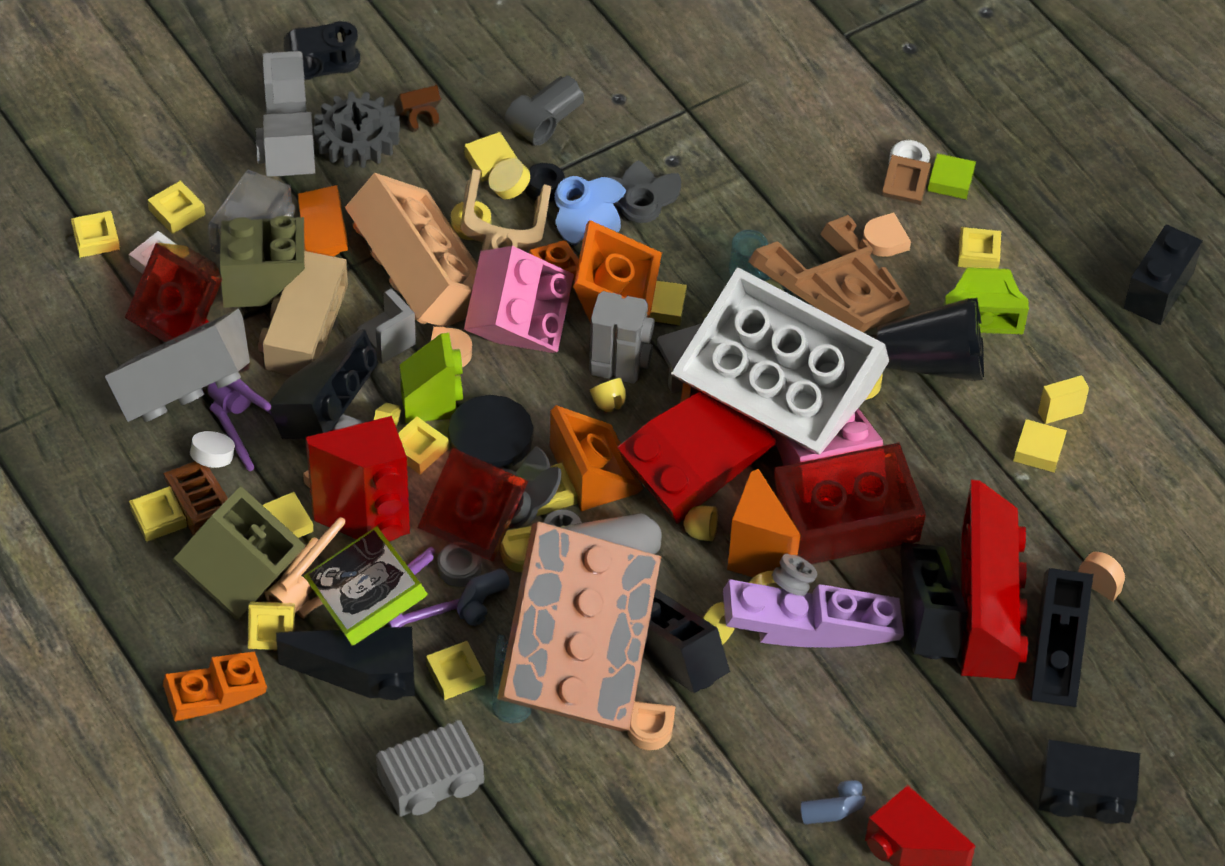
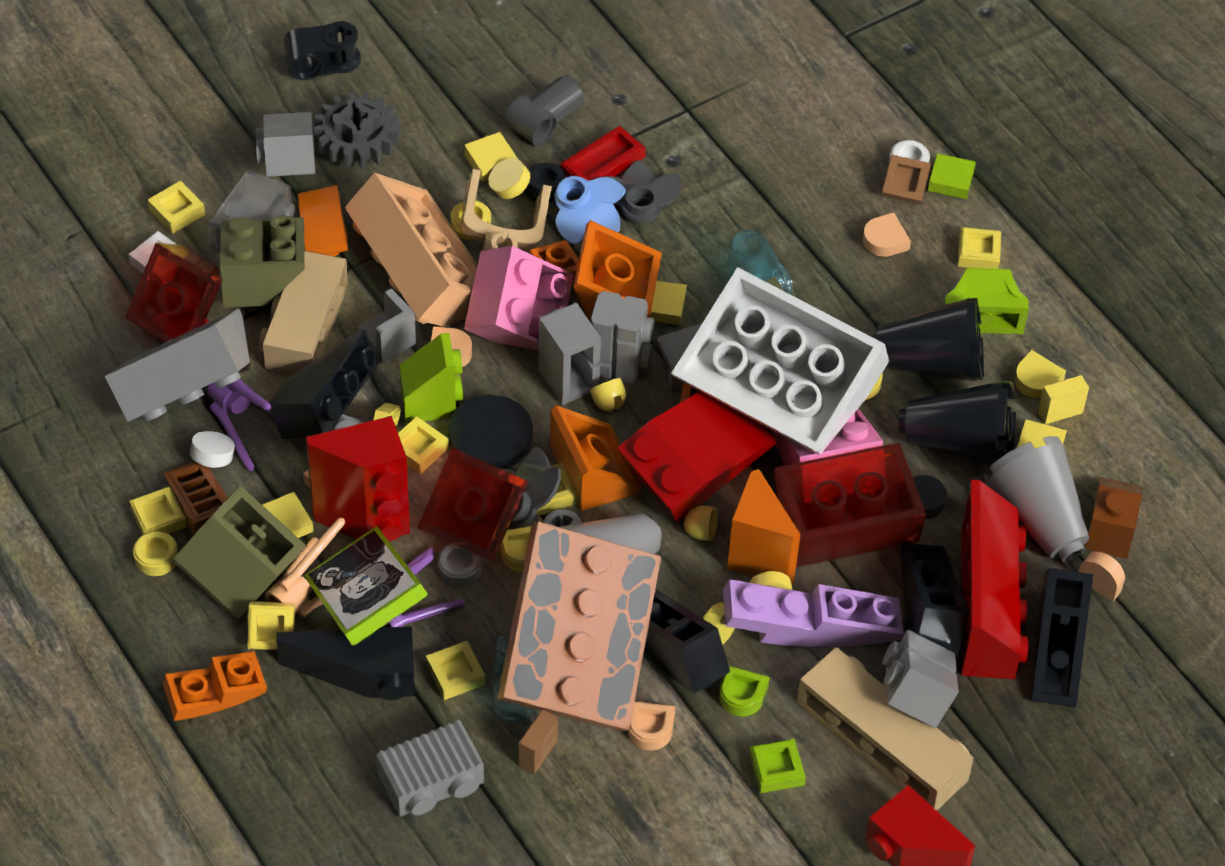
light yellow tile [71,210,120,258] -> none
light grey panel [263,51,306,114] -> none
reddish brown tile [394,85,441,132] -> none
sand blue arm [457,569,510,626] -> none
medium nougat wing [748,215,911,332] -> none
light grey bush [772,553,818,596] -> none
sand blue arm [801,780,866,824] -> none
black brick [1038,740,1140,824] -> none
black brick [1123,224,1203,325] -> none
none -> light yellow tile [133,531,178,576]
none -> medium nougat tile [519,709,558,775]
none -> light grey piece [538,303,601,405]
none -> red tile [560,125,646,182]
none -> lime tile [719,666,770,717]
none -> lime tile [749,739,806,793]
none -> tan brick [797,647,974,810]
none -> light grey piece [883,630,959,728]
none -> black cone [898,381,1016,464]
none -> black tile [902,475,947,519]
none -> light grey cone [983,436,1089,562]
none -> light yellow tile [1015,350,1066,398]
none -> dark orange slope [1085,476,1142,559]

